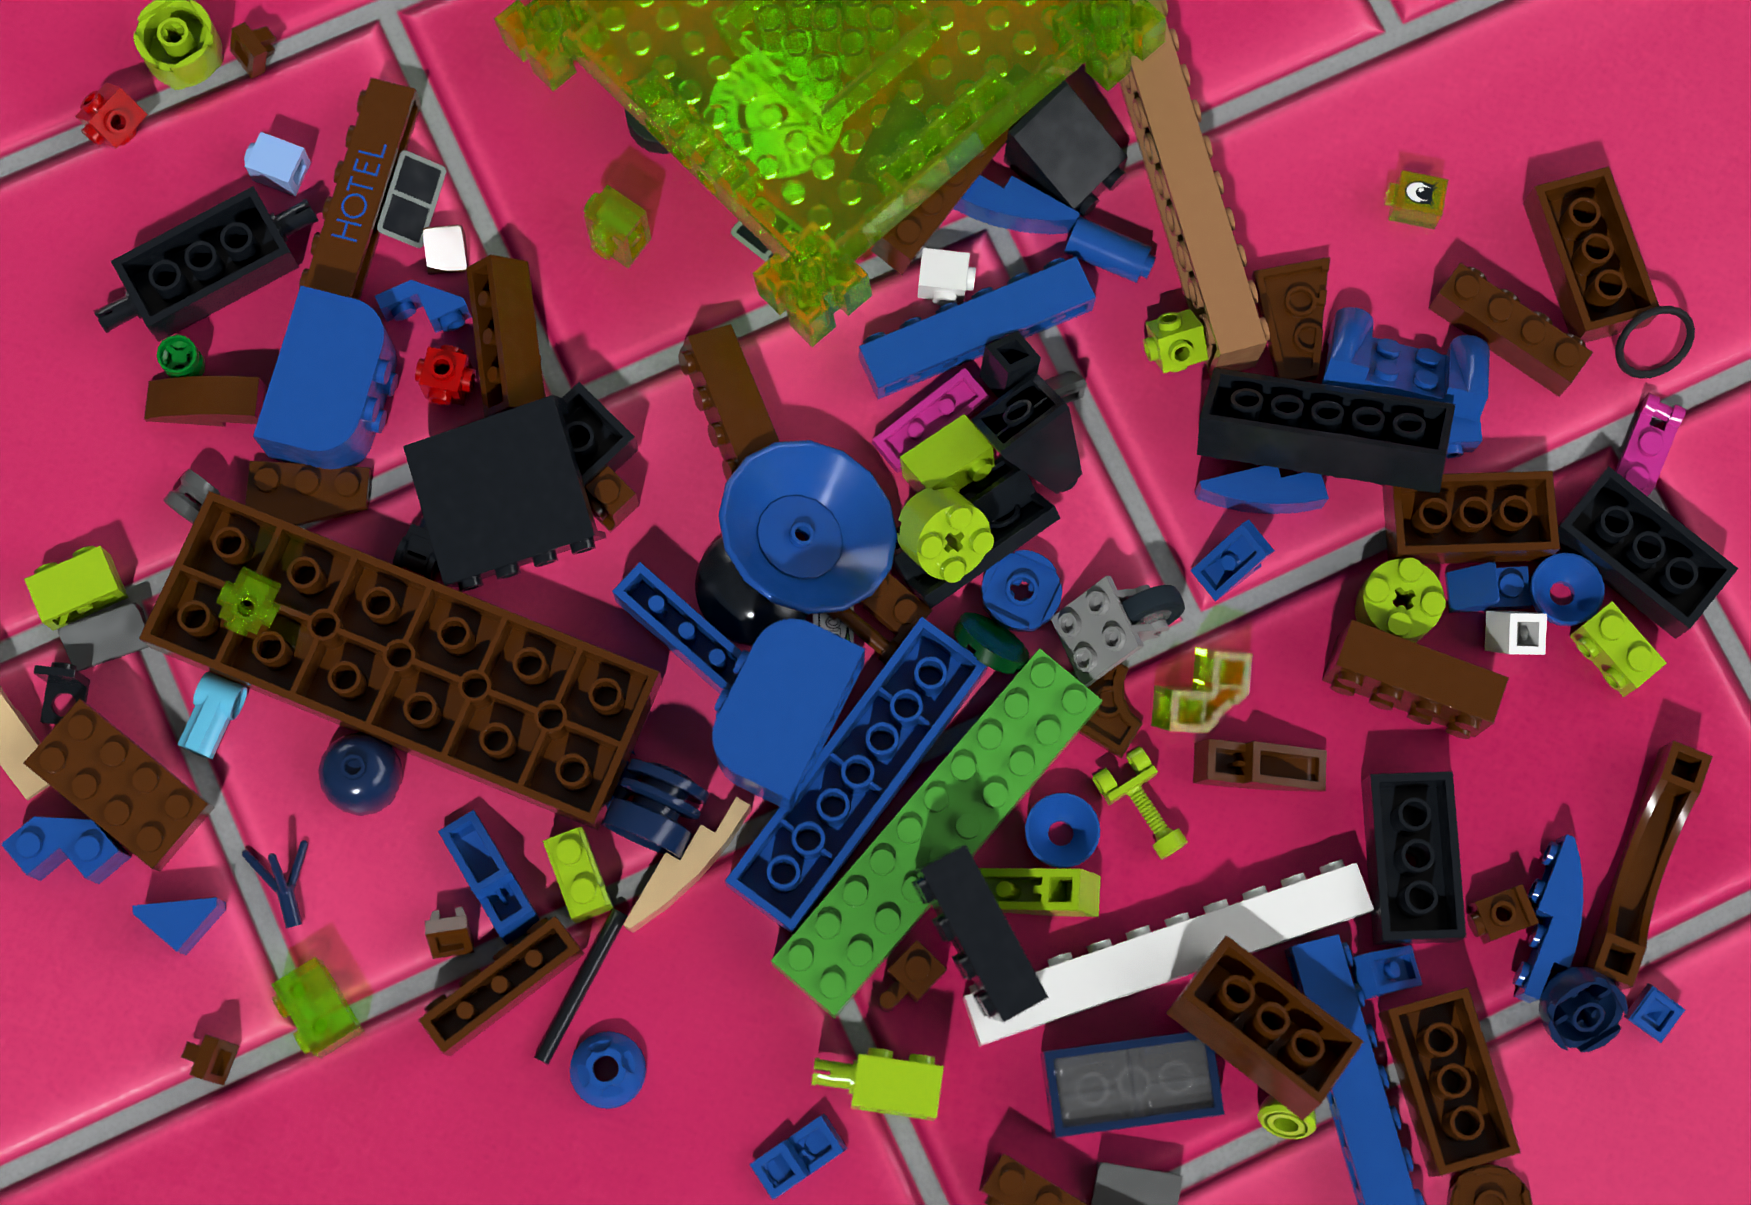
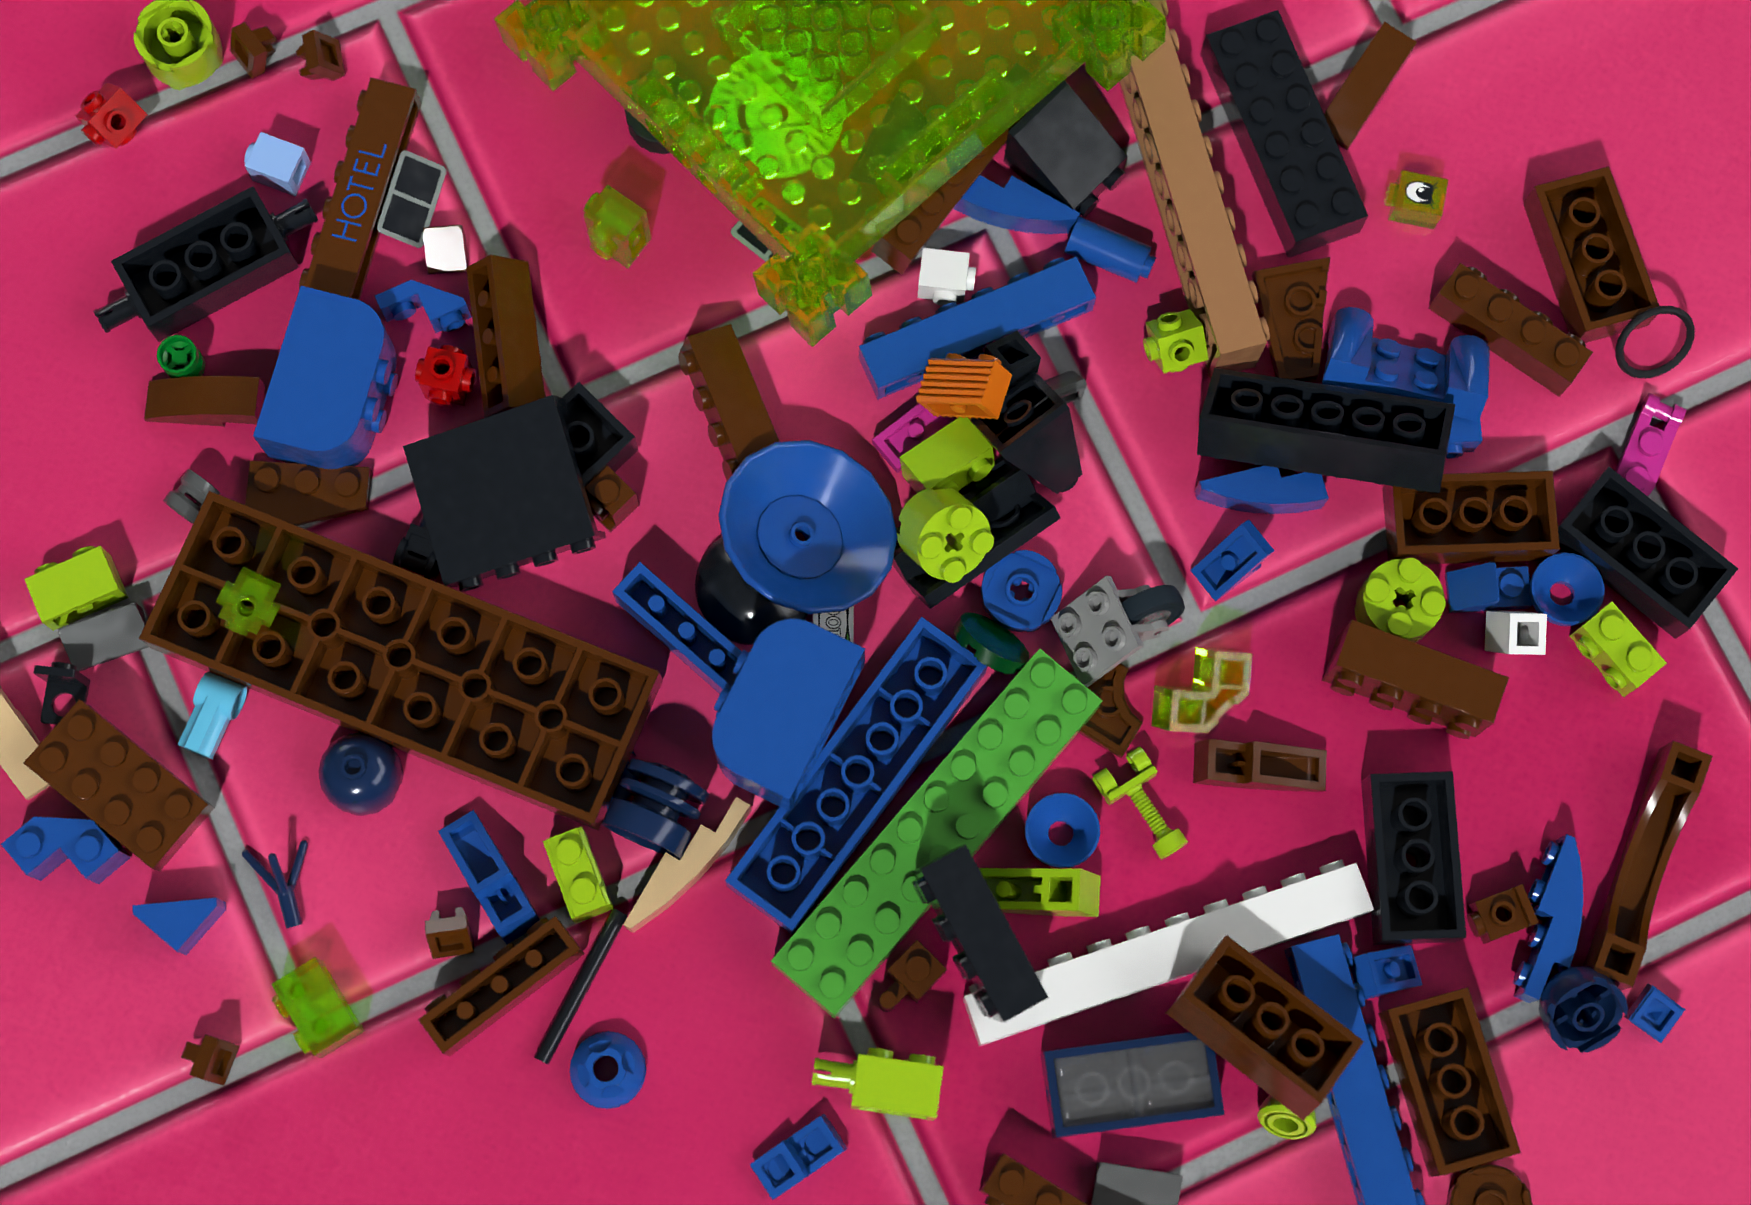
reddish brown plate [825,573,933,665] -> none
none -> reddish brown tile [296,30,345,81]
none -> orange brick [916,353,1012,420]
none -> black brick [1200,10,1368,258]
none -> reddish brown slope [1324,22,1417,150]

